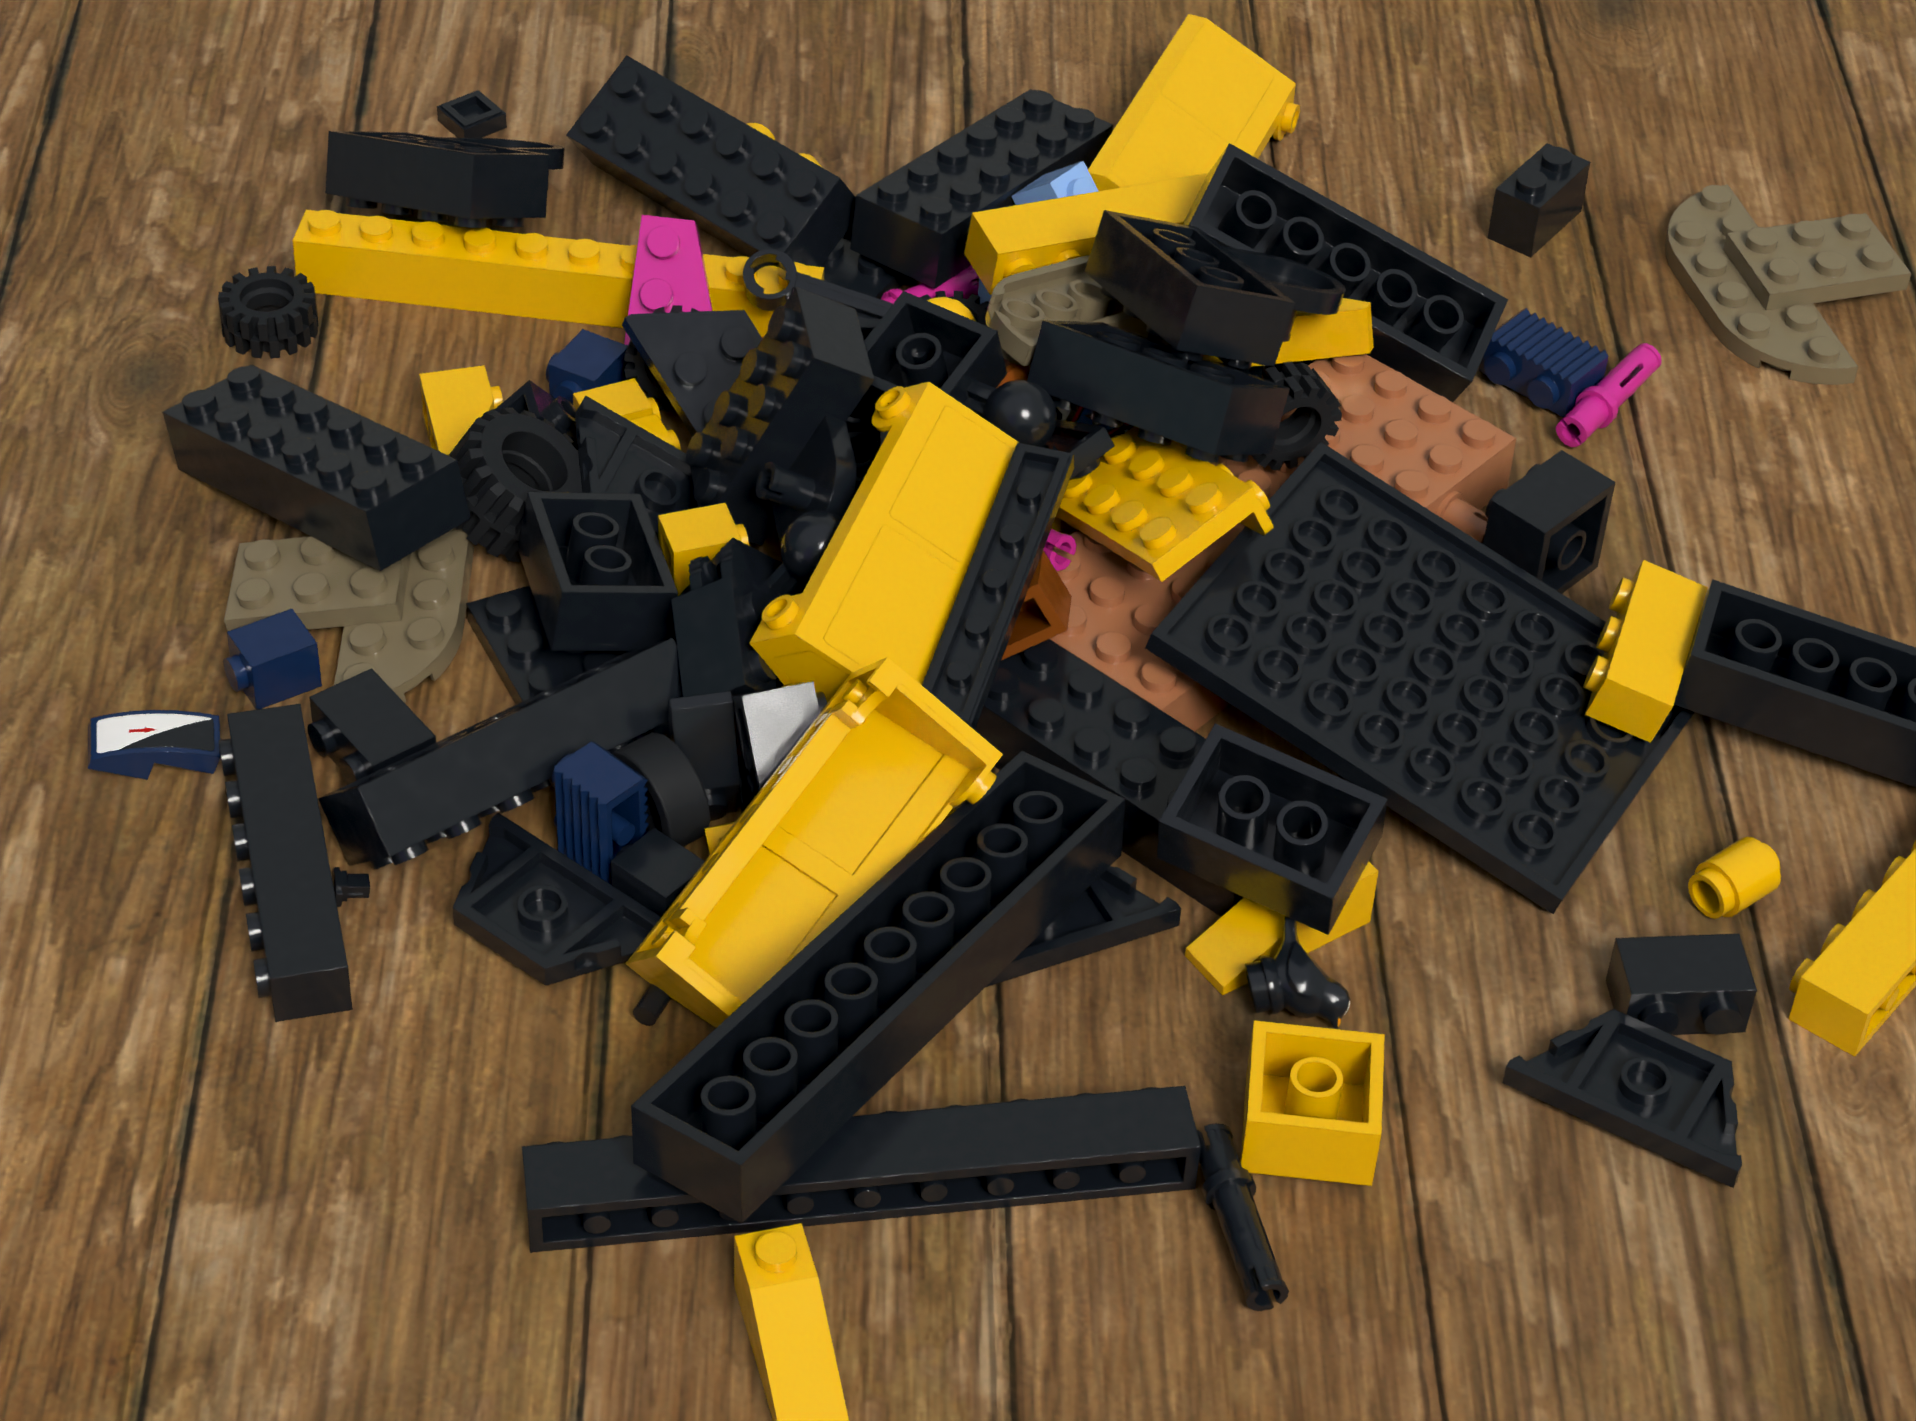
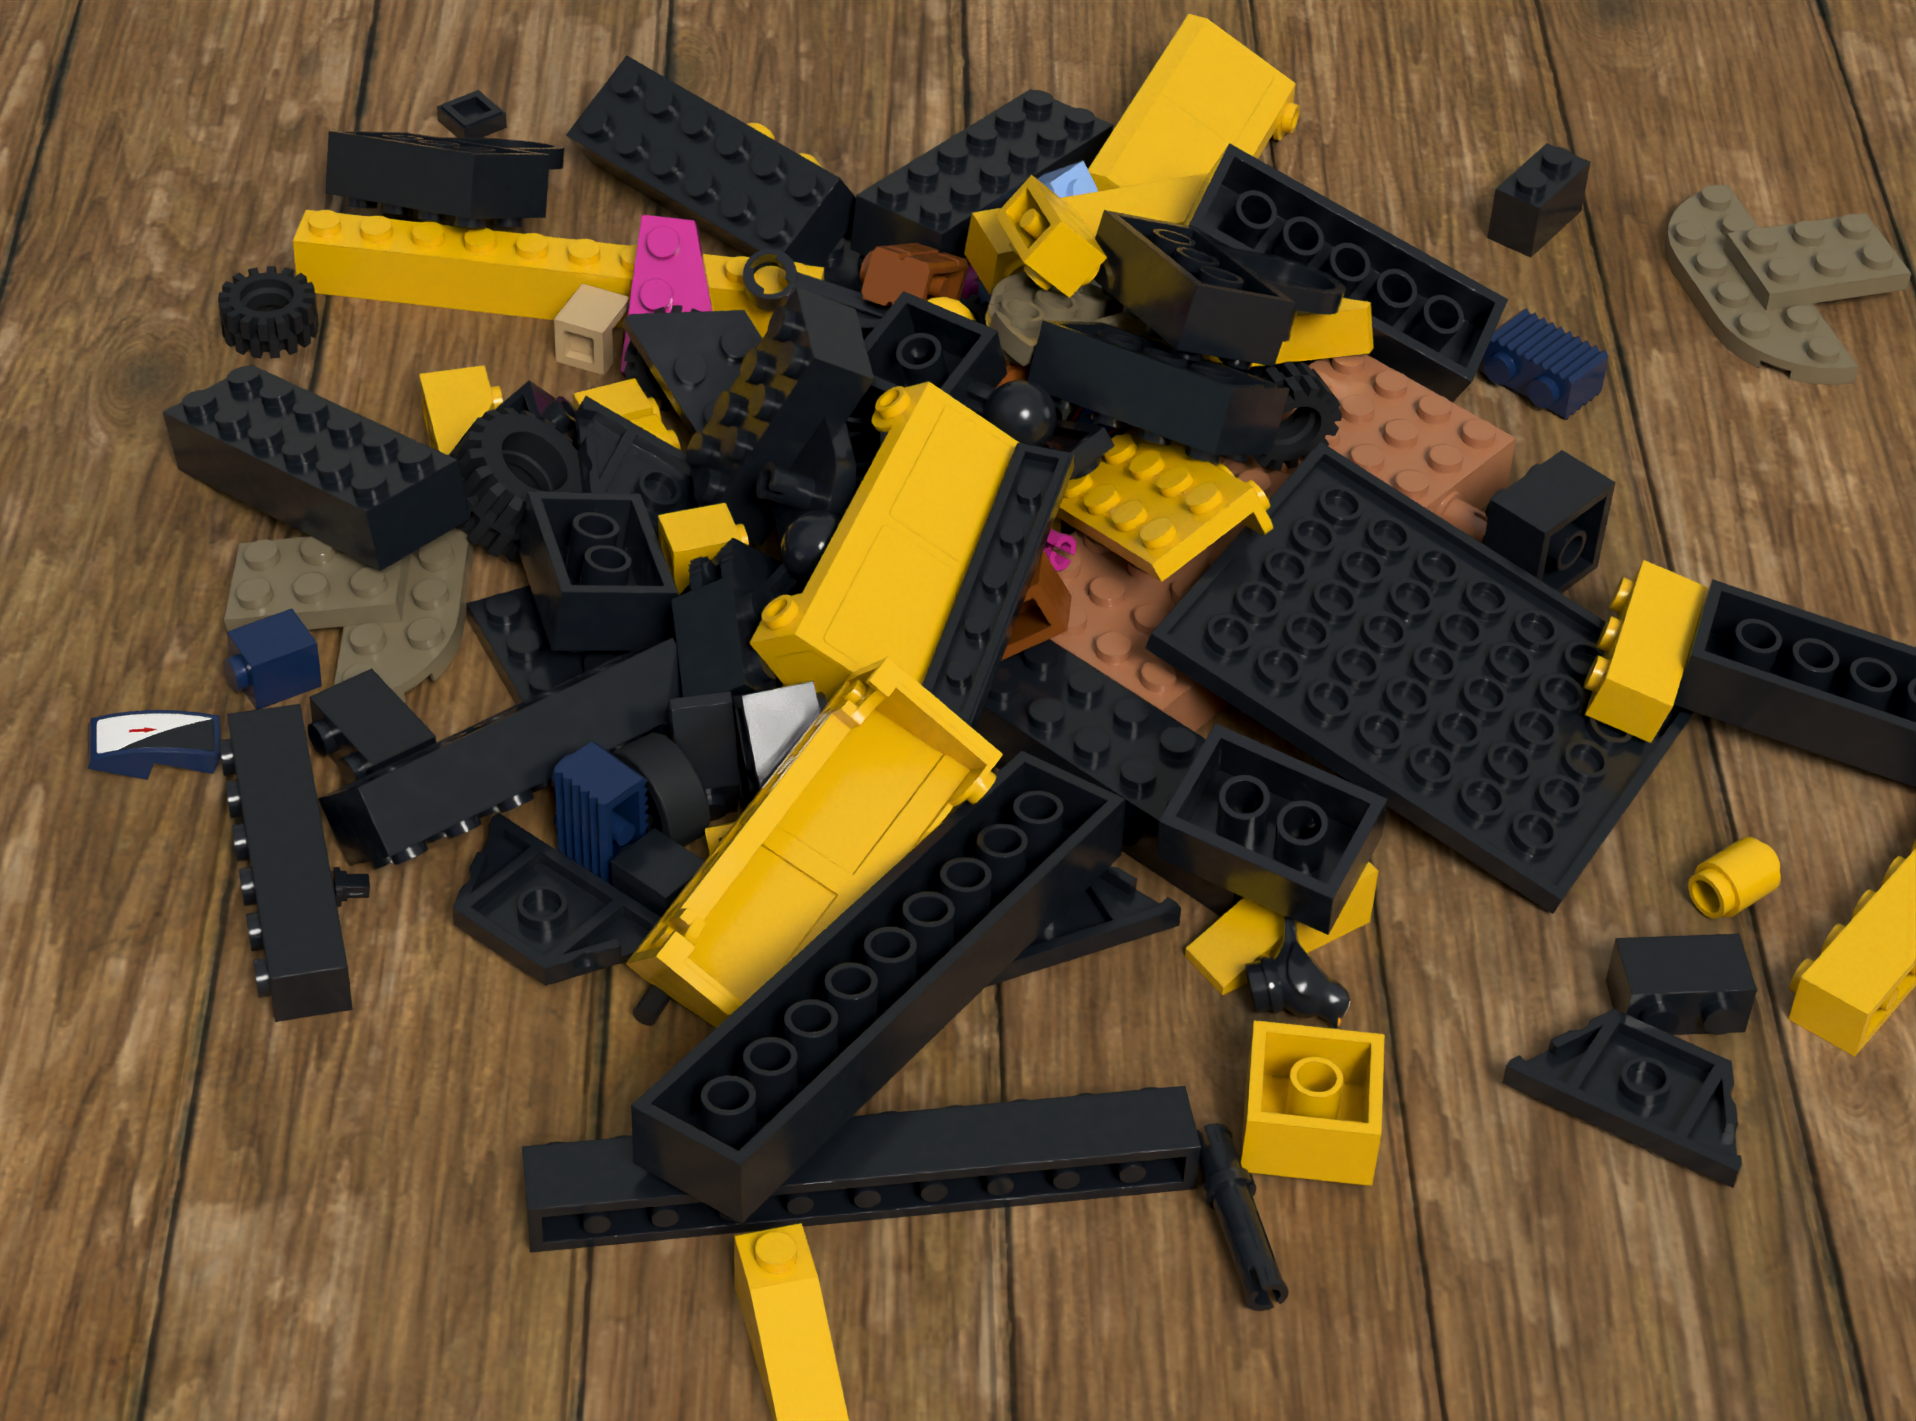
dark blue brick [546,329,630,405] -> none
dark pink pin [1556,343,1662,447] -> none
none -> tan panel [554,284,629,375]
none -> dark orange brick [860,243,969,306]
none -> yellow brick [995,175,1107,298]

